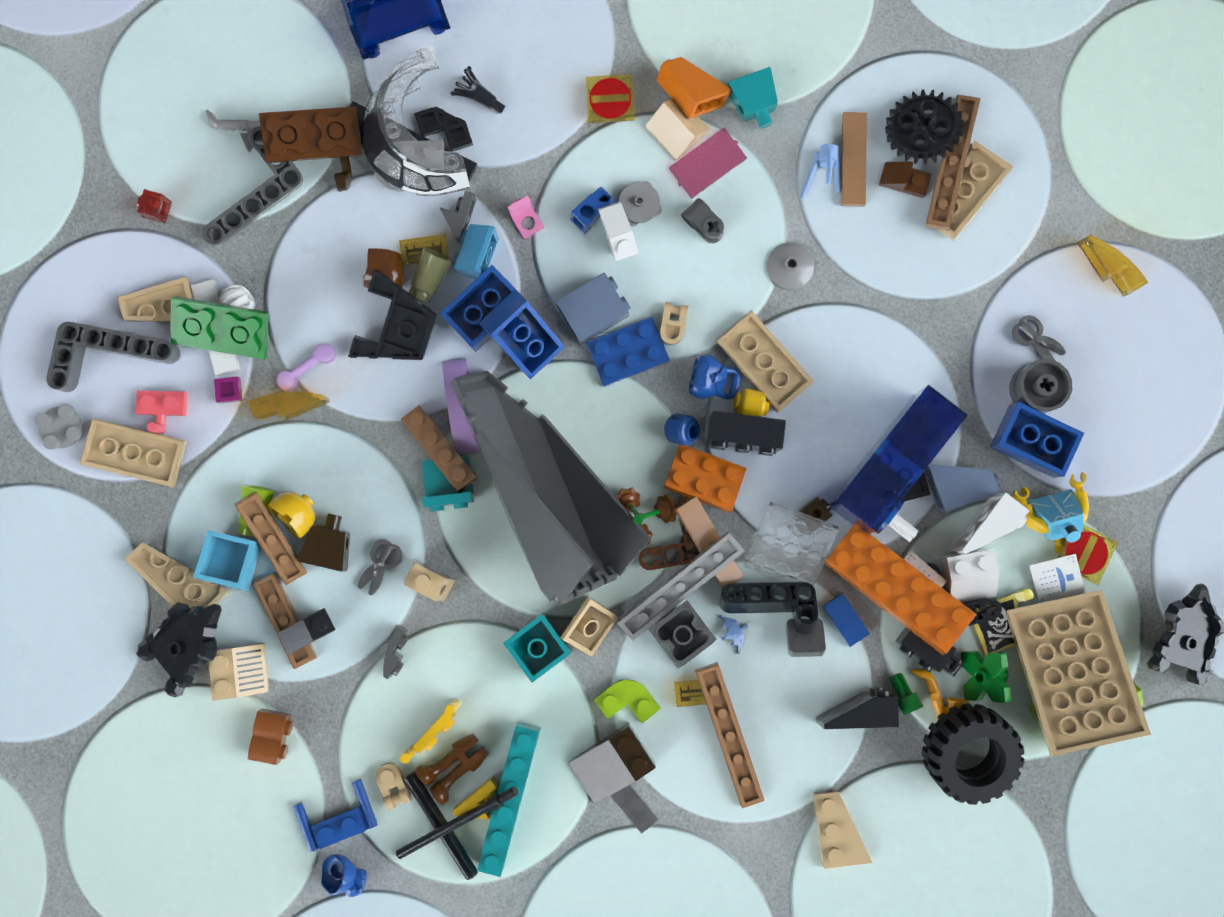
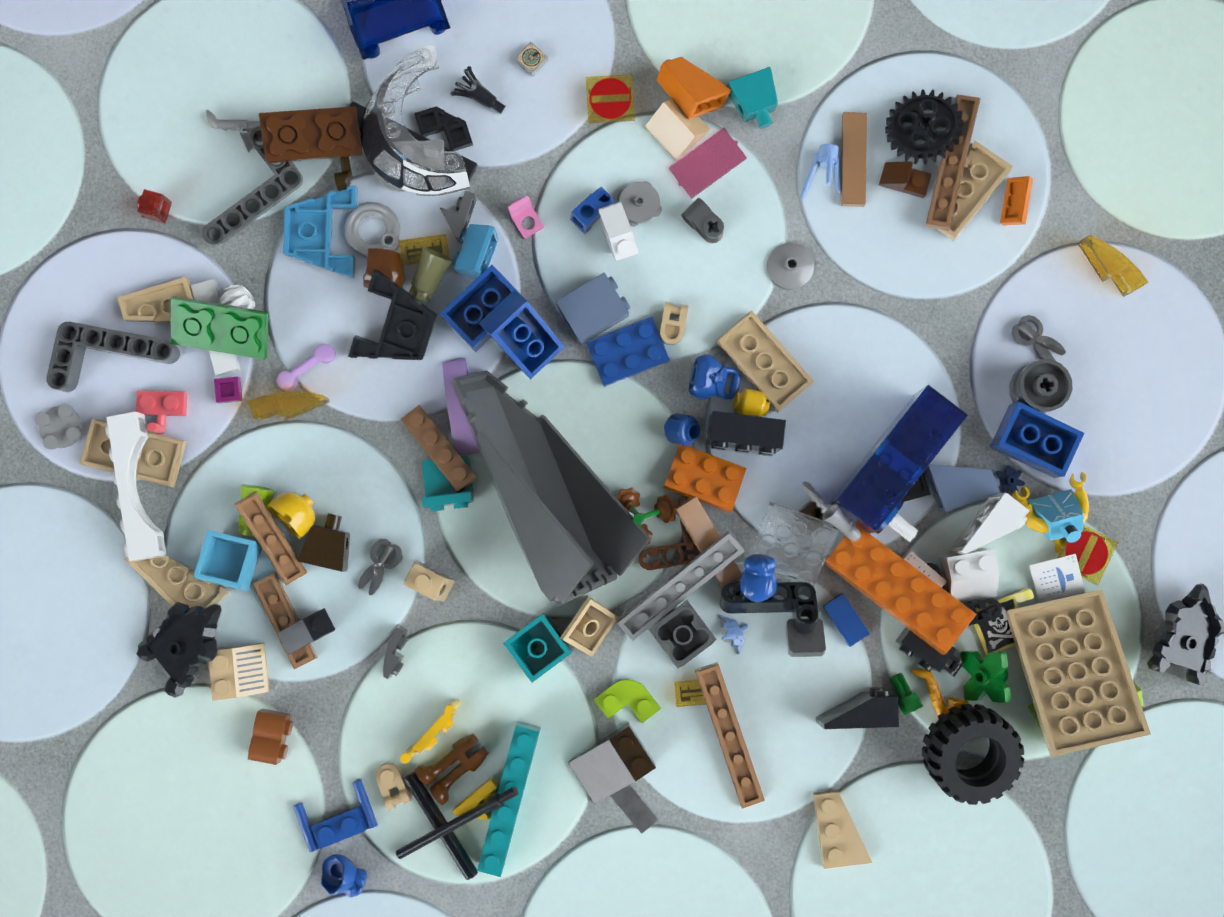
none -> white arch [105,412,167,561]
none -> dark azure wing [283,185,358,278]
none -> light grey piece [344,202,400,257]
none -> tile [515,41,548,76]
none -> blue hair [740,554,777,602]
none -> light grey piece [802,482,861,541]
none -> dark blue plant [996,465,1025,493]
none -> orange plate [1000,176,1033,226]

